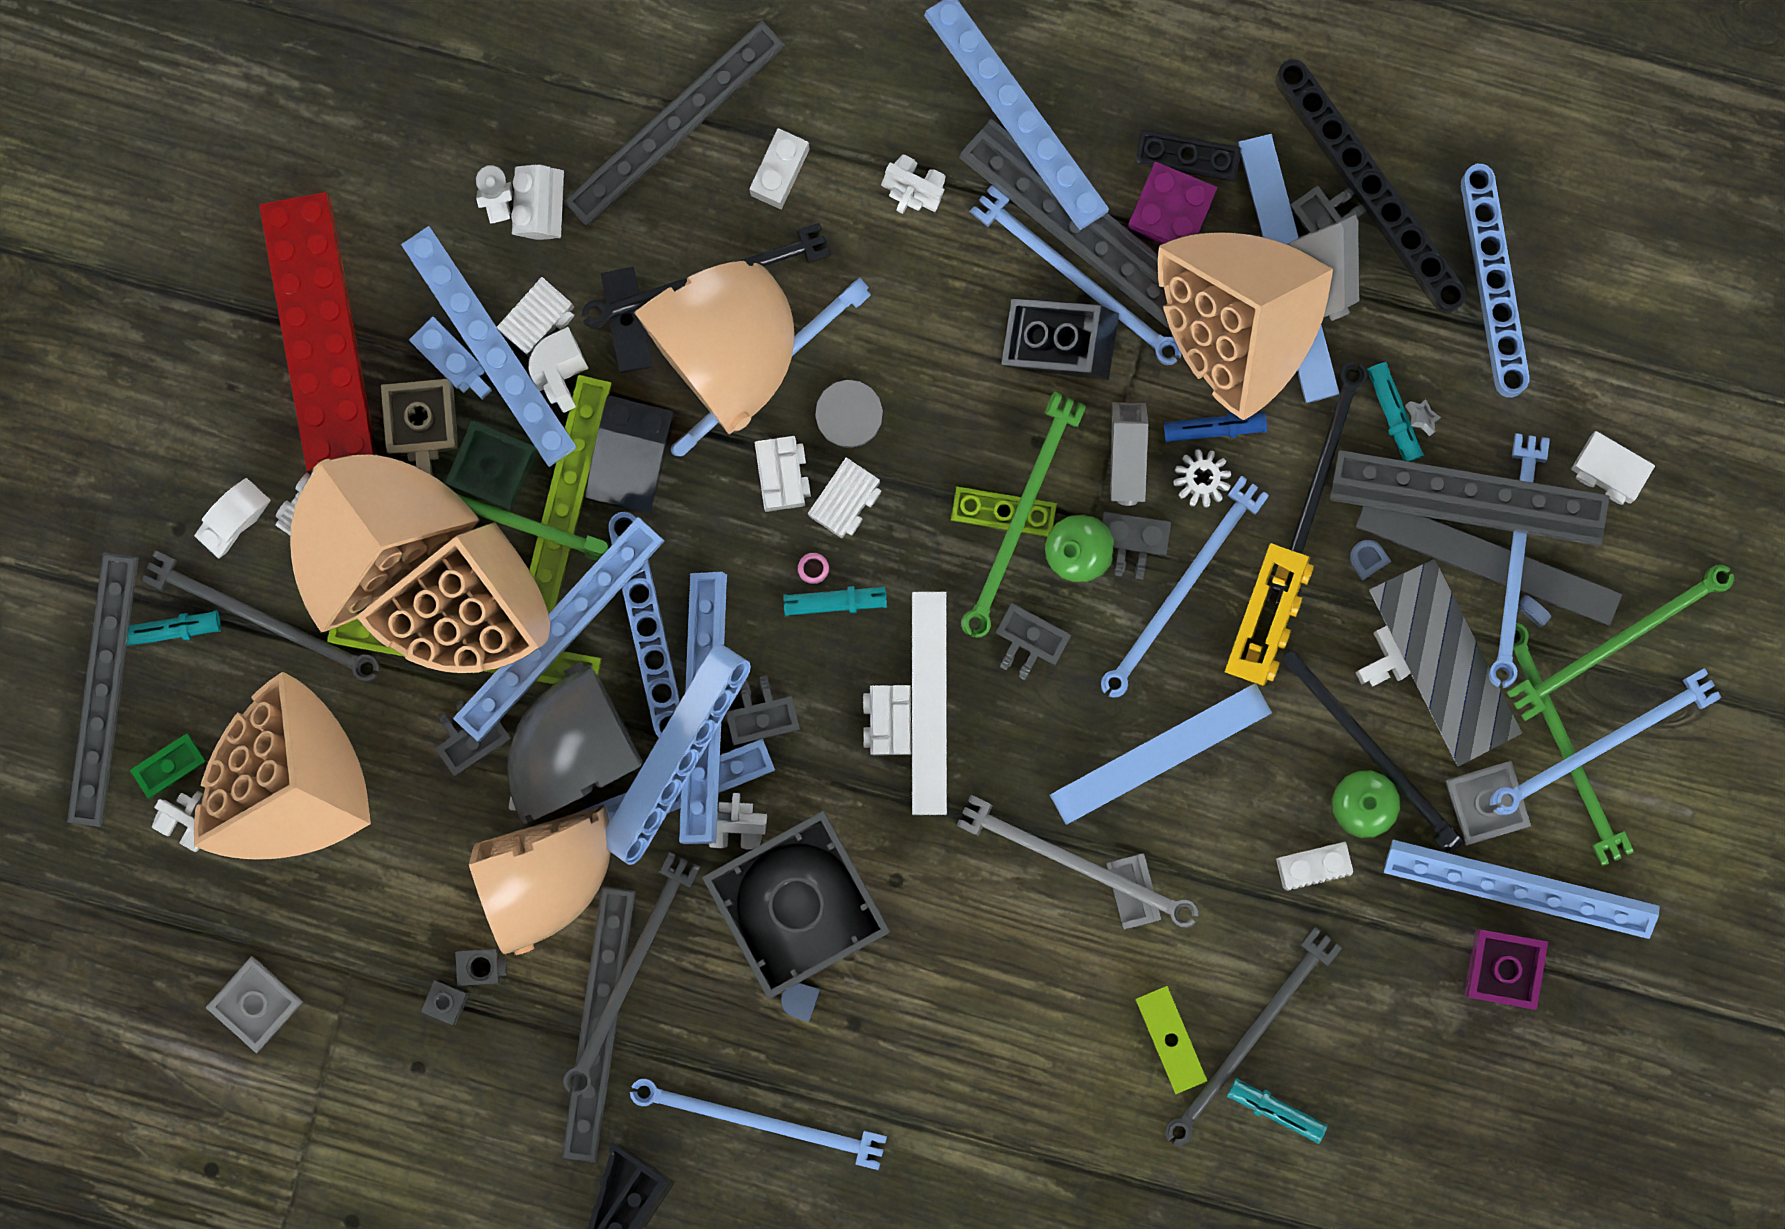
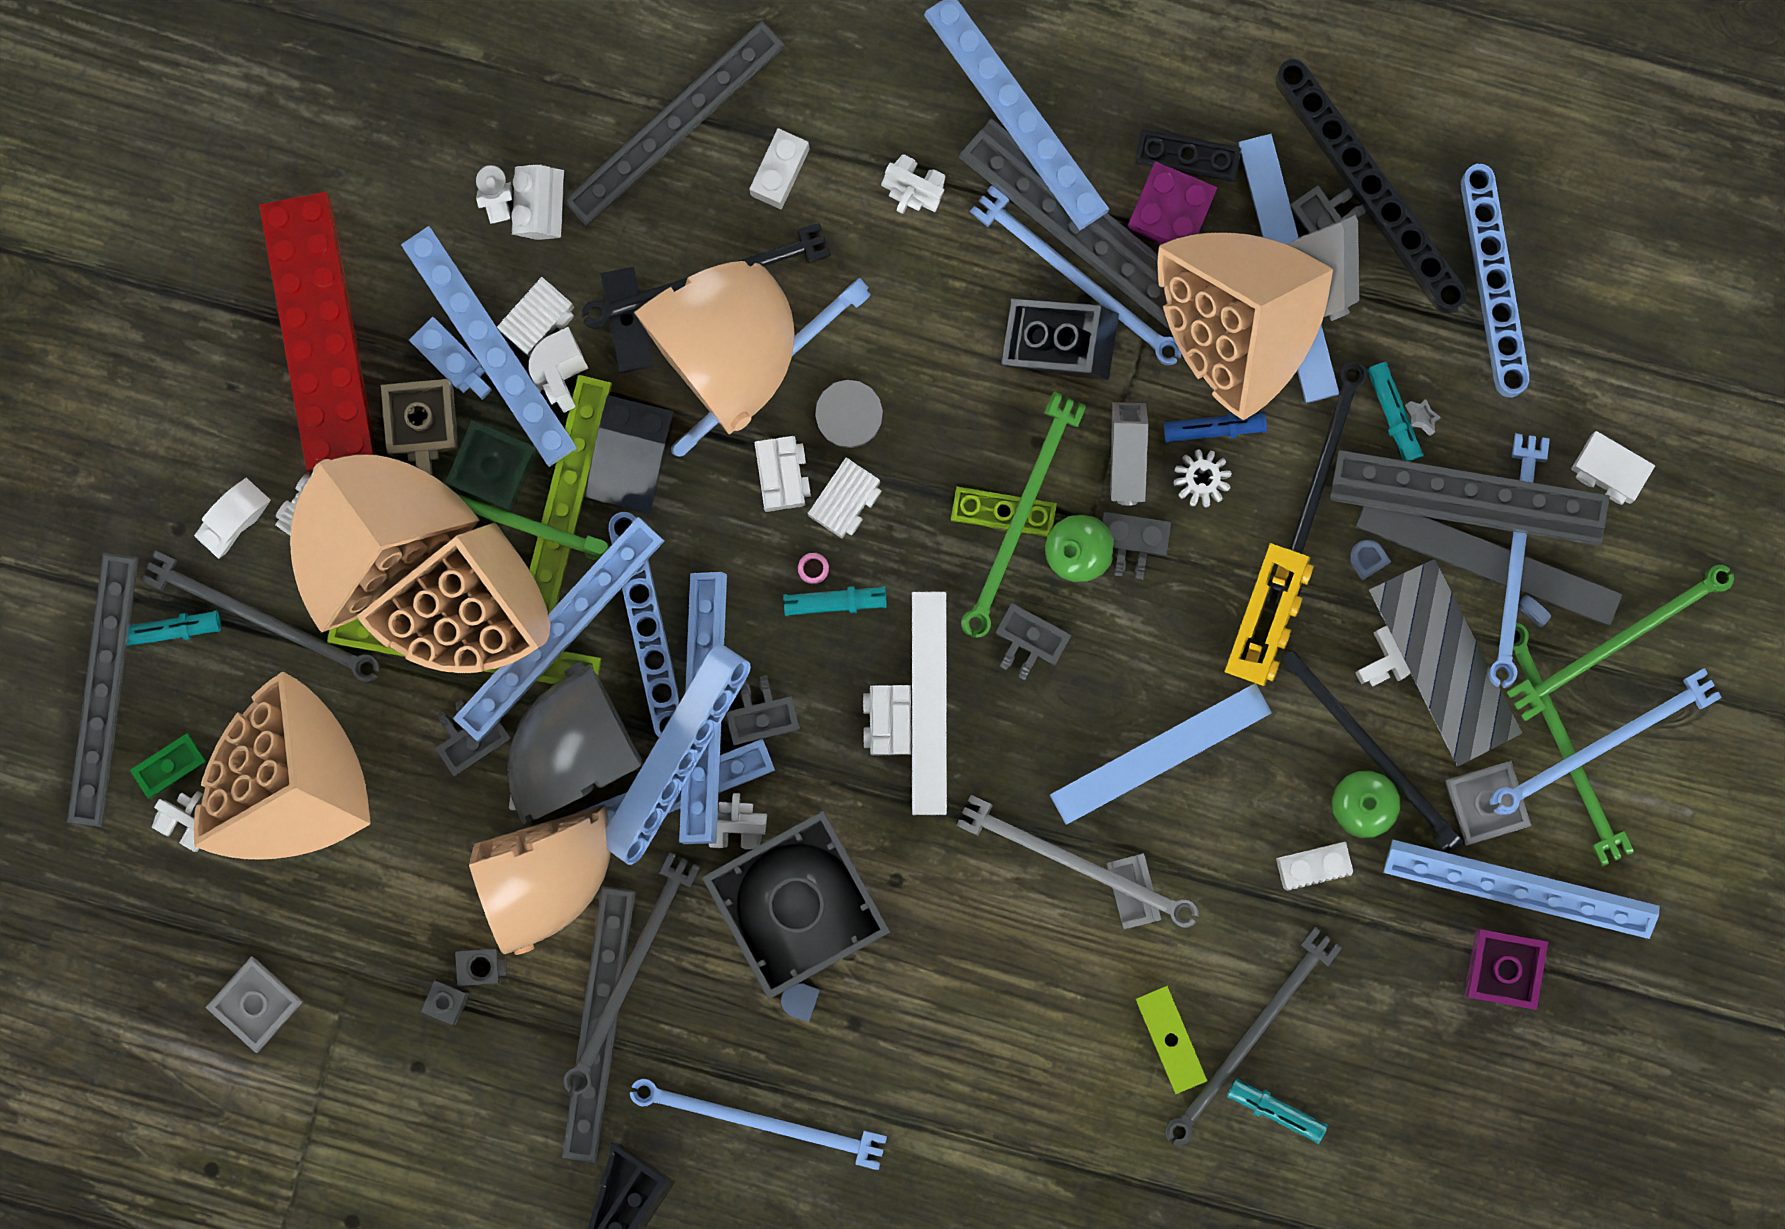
light blue hinge [1101,476,1269,698] -> none

